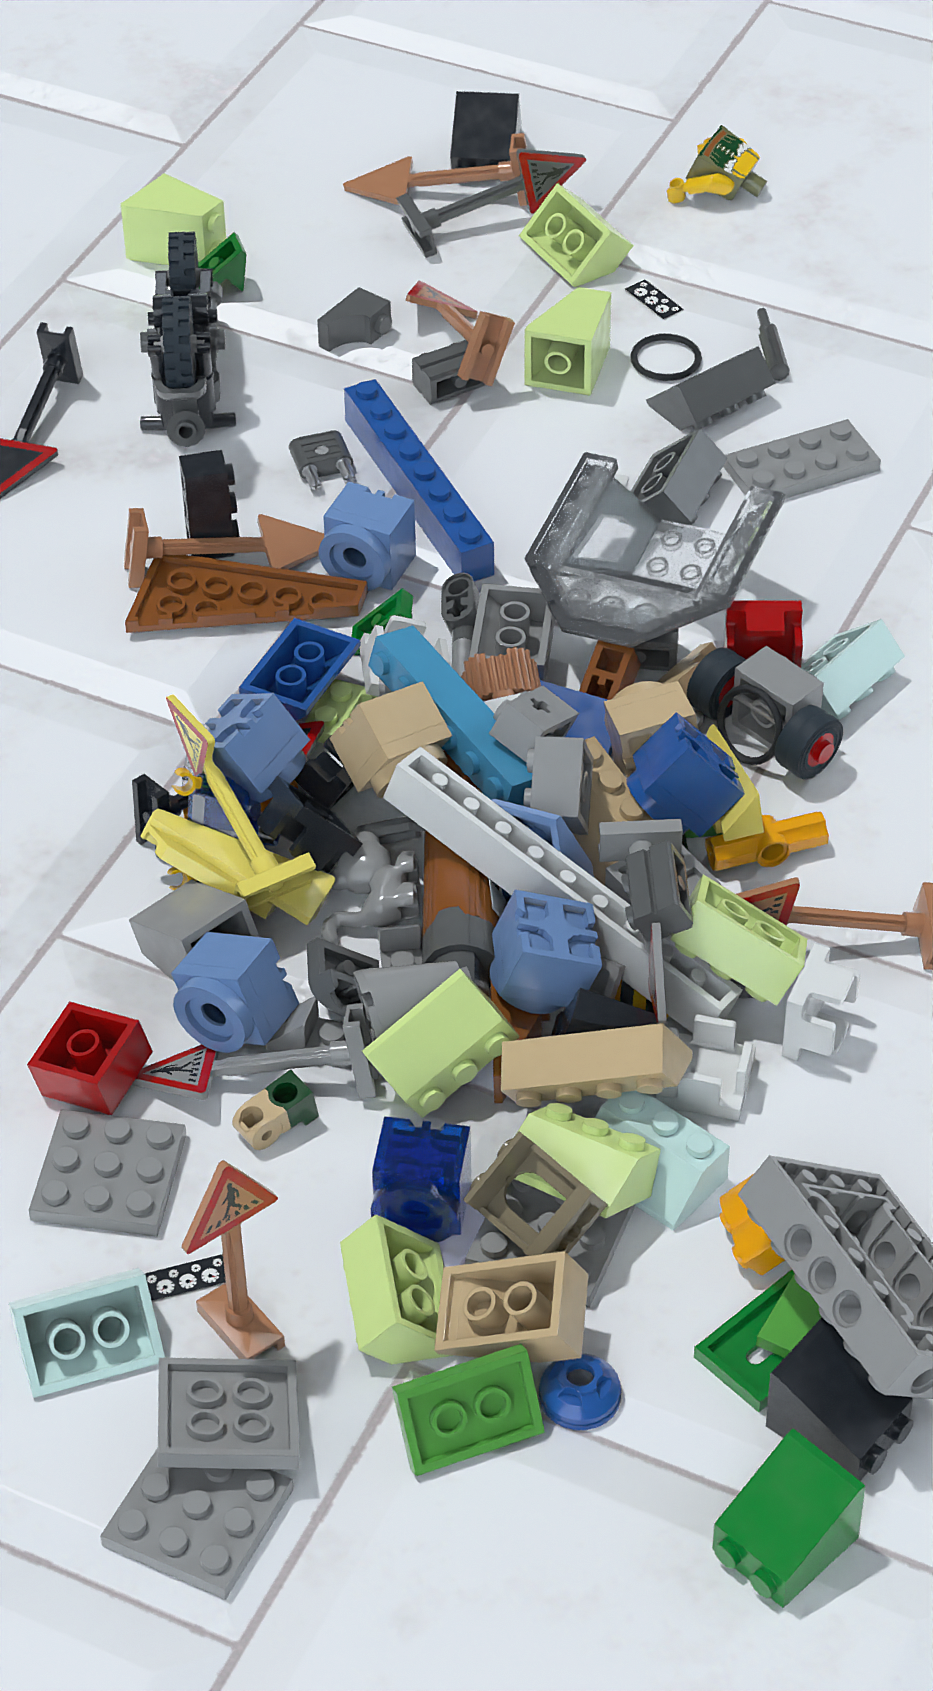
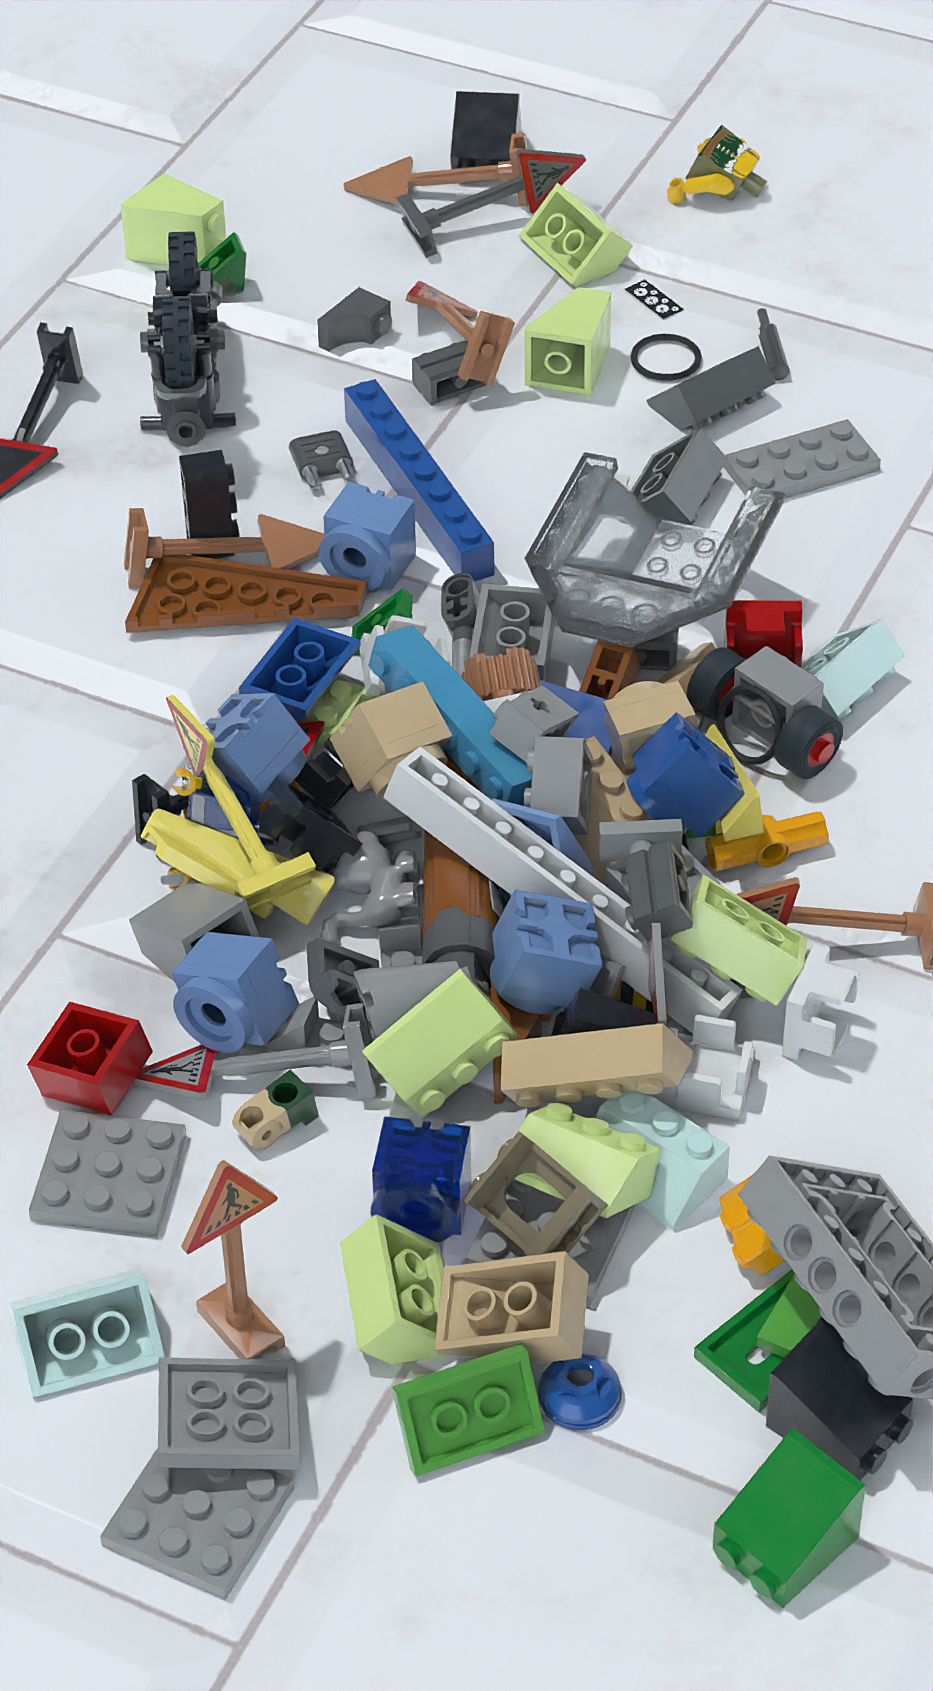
black sticker [144,1254,226,1301] -> none

